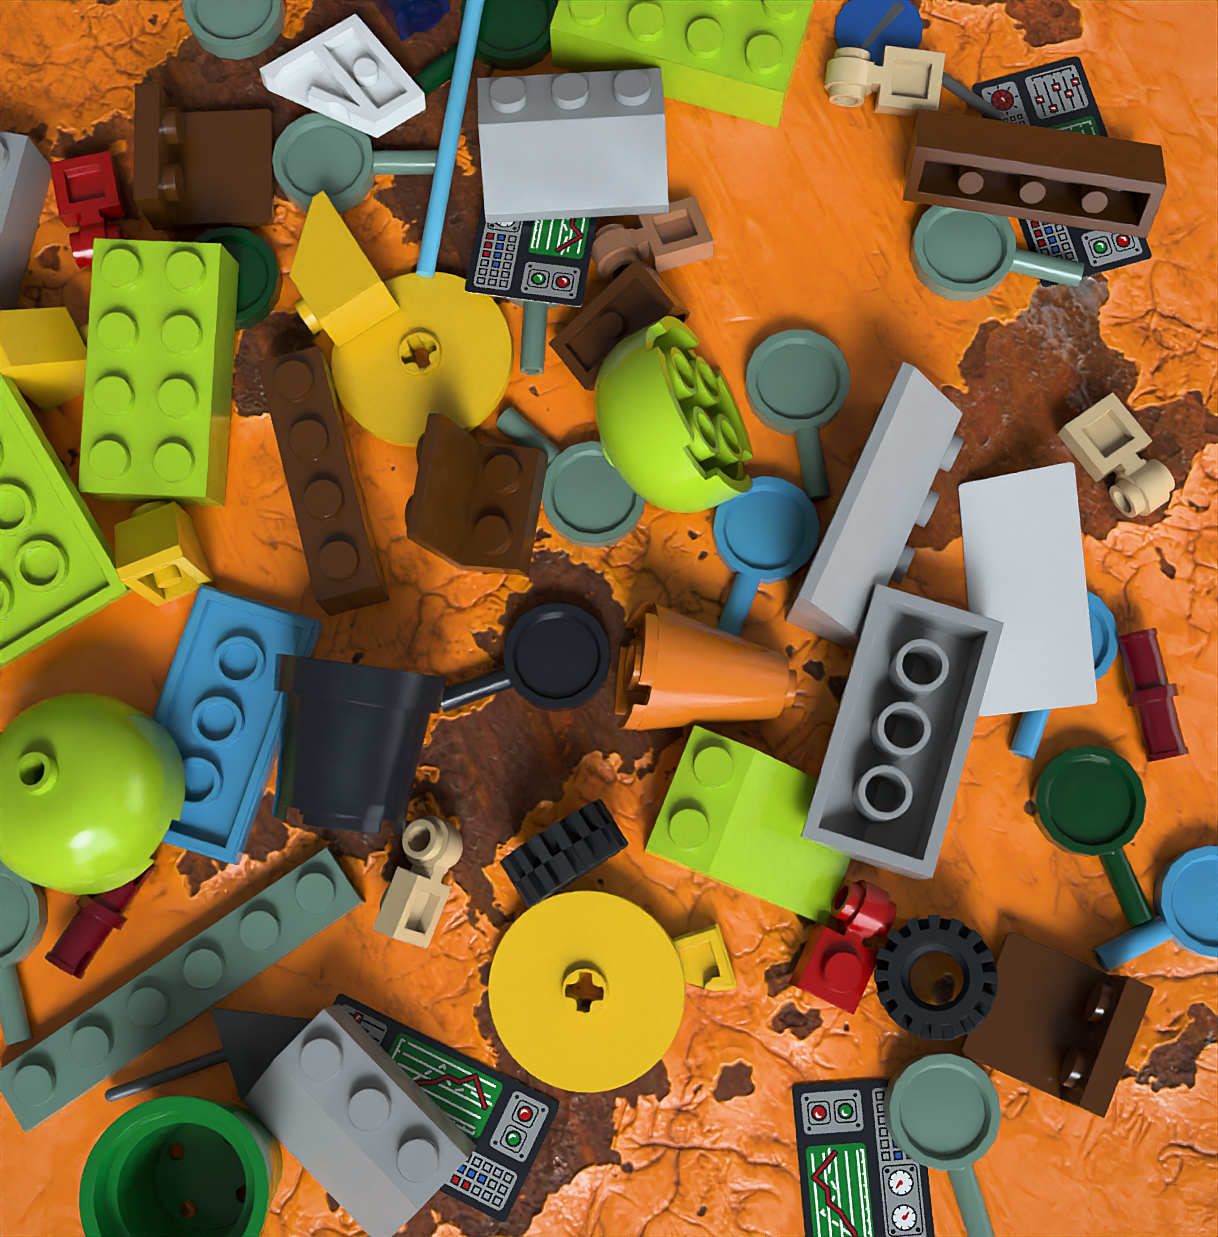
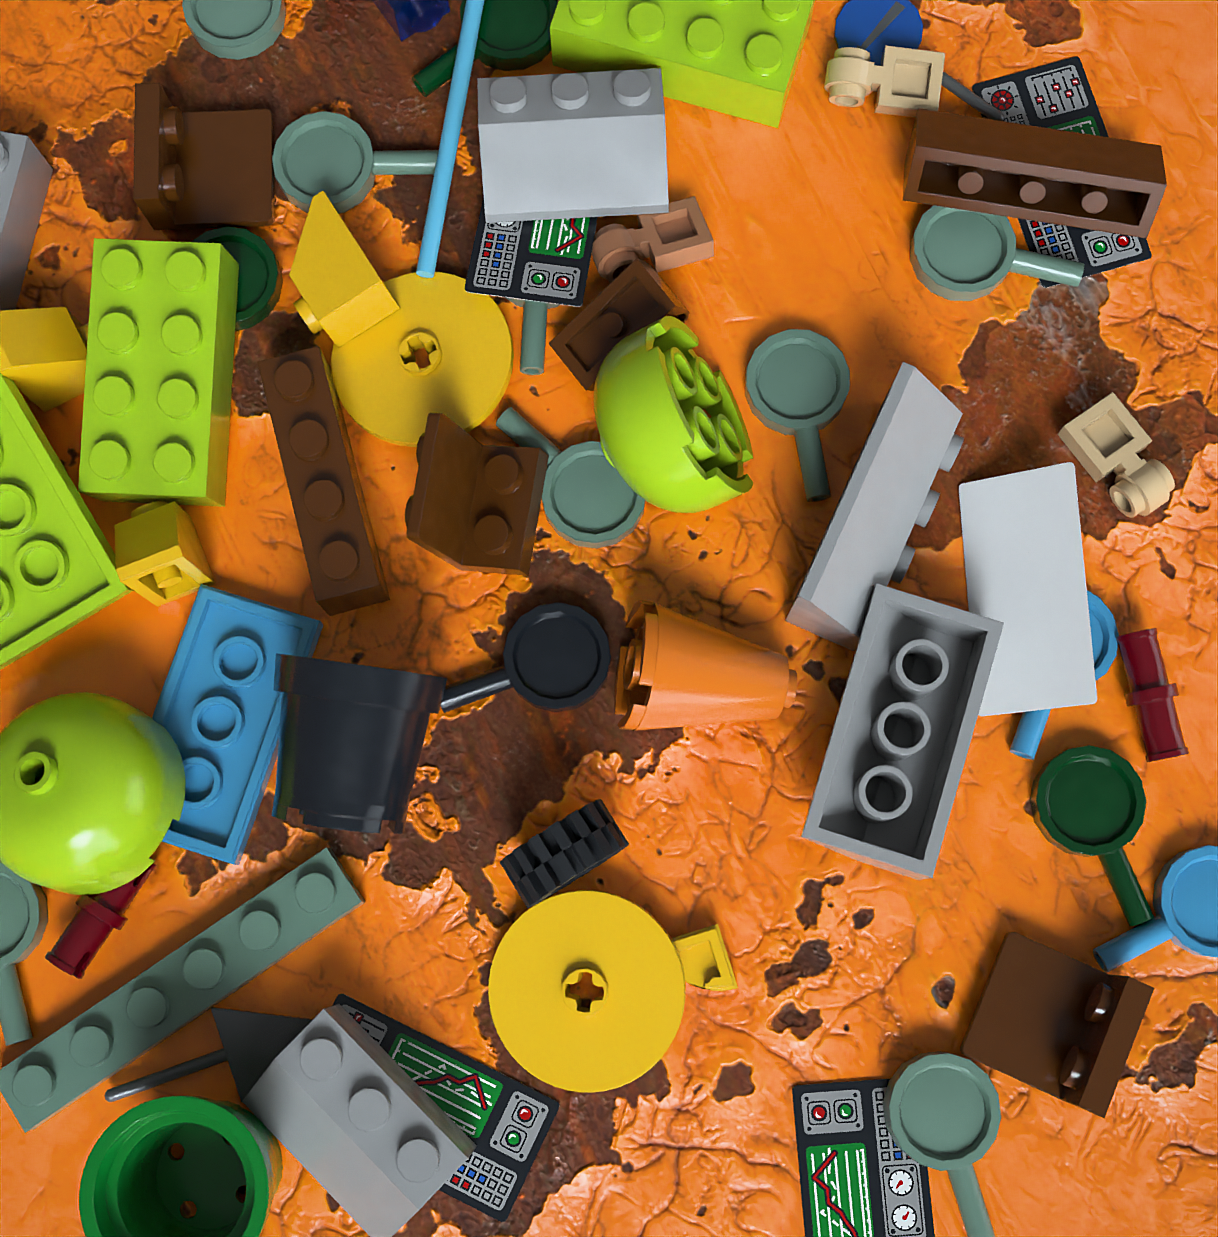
red plate [50,151,126,271] -> none
white wing [260,14,426,138] -> none
tan plate [372,816,463,949] -> none
lime slope [644,725,851,926] -> none
dark azure piece [712,476,820,637] -> none
red plate [788,880,897,1015] -> none
black tyre [874,915,998,1041] -> none

